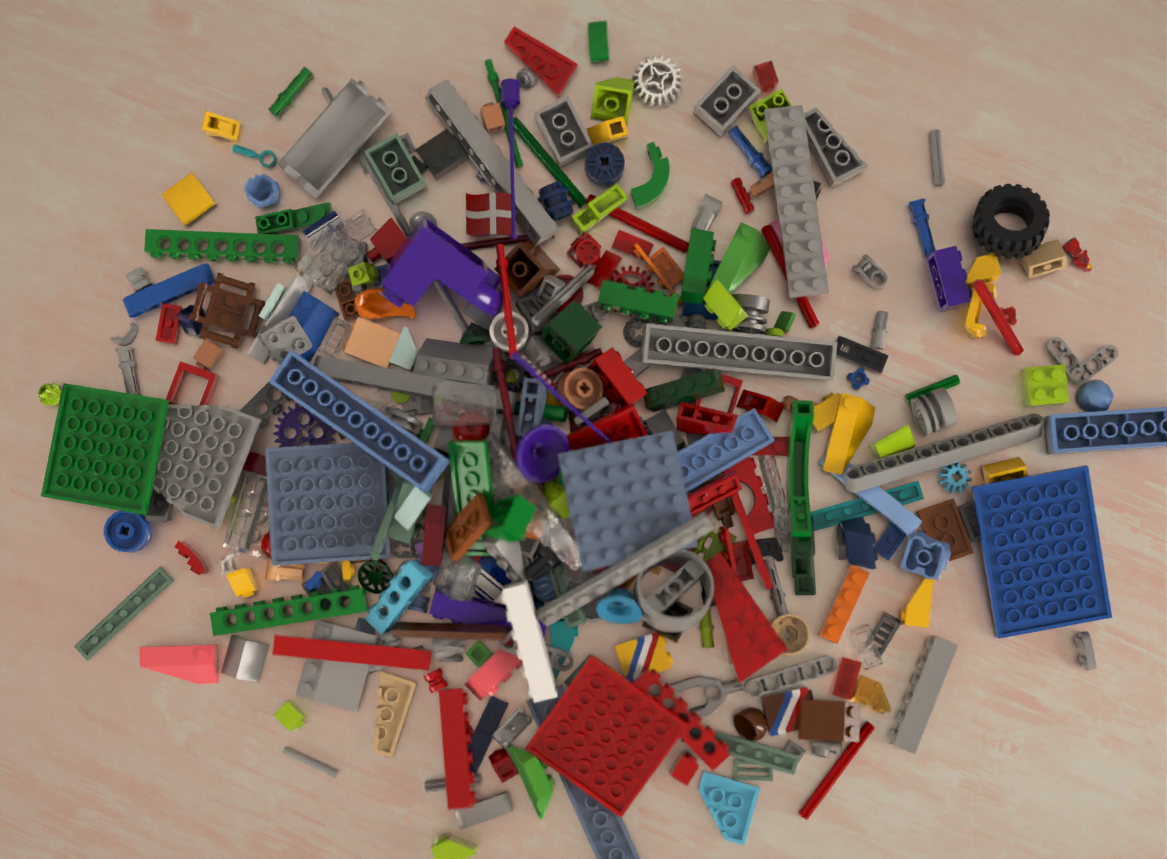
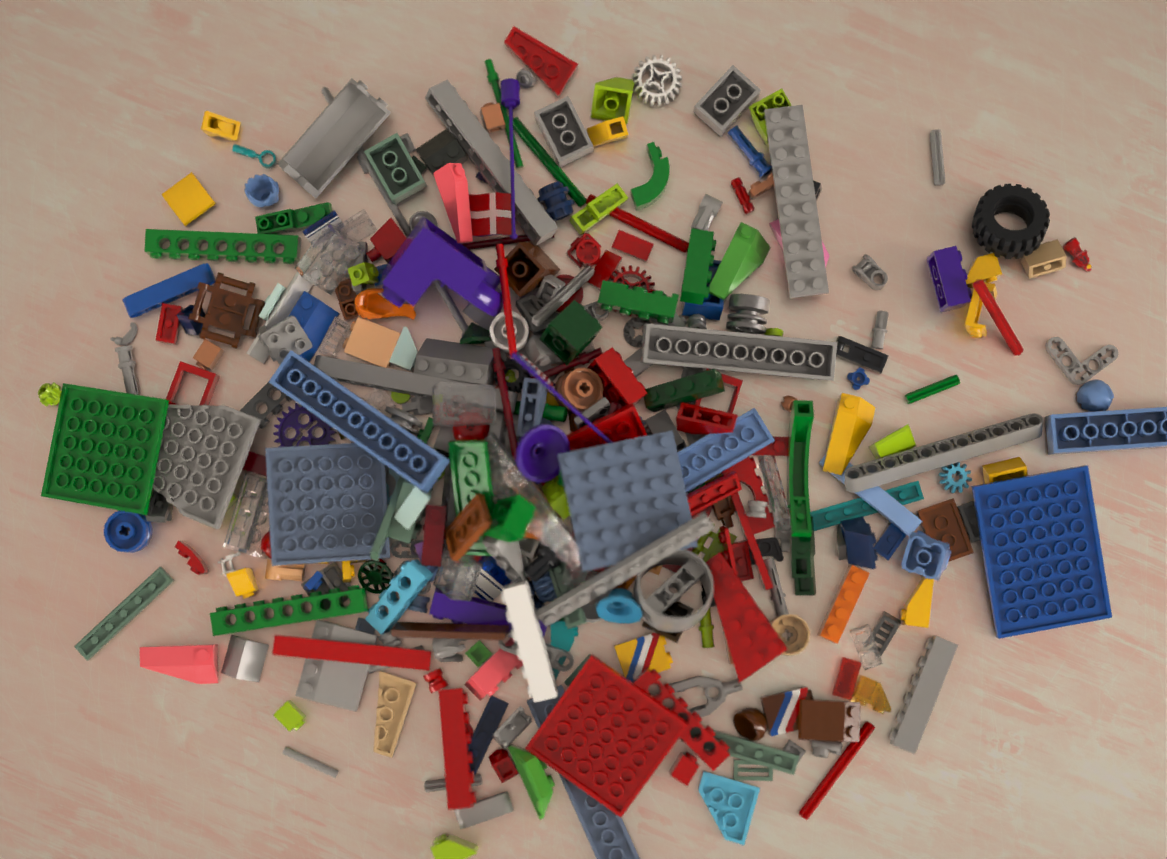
light grey wheel [126,267,152,293] -> none
green pin [268,67,313,117] -> none
dark blue wheel [585,142,625,189] -> none
green slope [588,21,609,62] -> none
orange bracket [633,243,684,305] -> none
lime slope [703,279,748,331] -> none
red slope [736,389,785,423] -> none
light grey beam [744,655,838,697] -> none
clear red brick [752,60,779,93] -> none
red axle [761,225,820,328] -> none
bright green slope [774,311,796,334] -> none
light grey wedge [804,107,868,188] -> none
yellow slope [812,392,841,433] -> none
blue pin [908,198,936,257] -> none
light grey wheel [911,387,958,436] -> none
clear red plate [1000,307,1017,325] -> none
lime brick [1021,364,1069,408] -> none
light grey plate [1075,631,1096,671] -> none
none -> coral wedge [433,163,473,243]
none -> light grey wheel [747,501,767,518]

